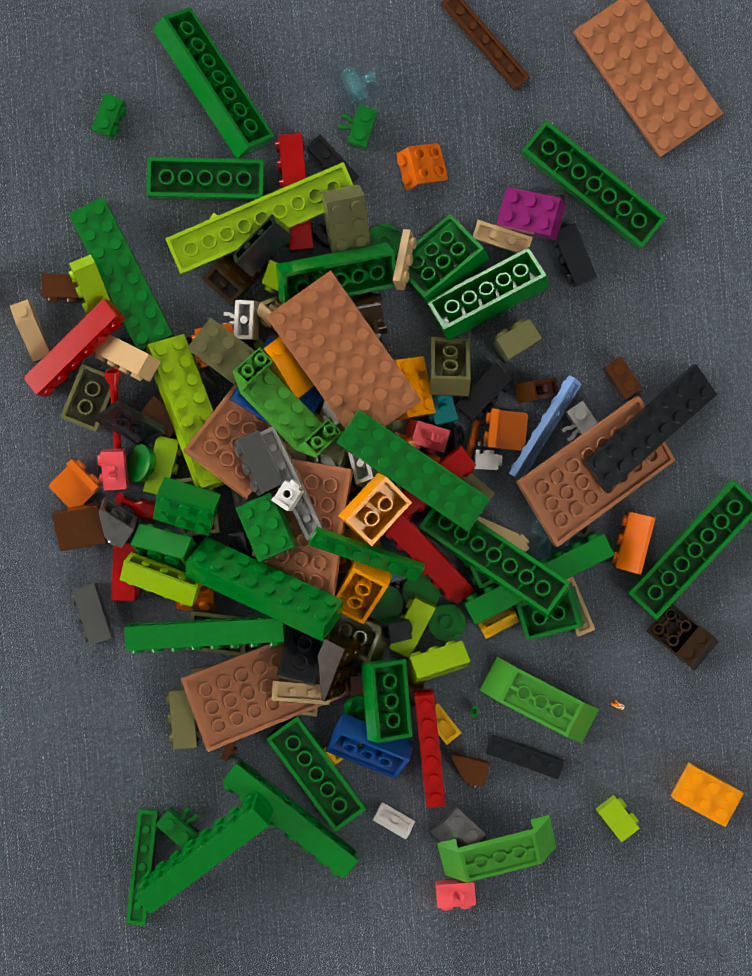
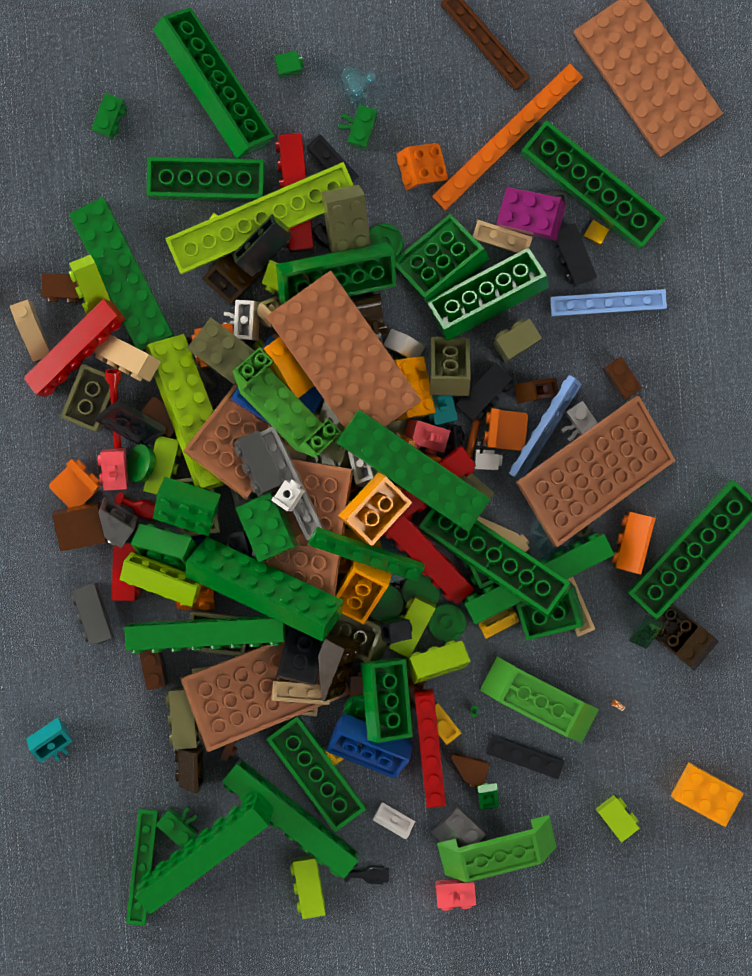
tan plate [392,229,416,290] -> none
black plate [583,364,717,492] -> none
none -> teal brick [26,717,73,763]
none -> reddish brown brick [139,649,168,690]
none -> dark brown slope [175,745,204,793]
none -> green brick [274,50,304,79]
none -> lime brick [290,855,326,919]
none -> black piece [344,863,389,885]
none -> white slope [383,329,425,358]
none -> orange plate [432,64,583,211]
none -> green plate [477,783,499,810]
none -> light blue plate [550,289,667,317]
none -> yellow slope [583,220,609,246]
none -> clear green plate [629,615,663,649]

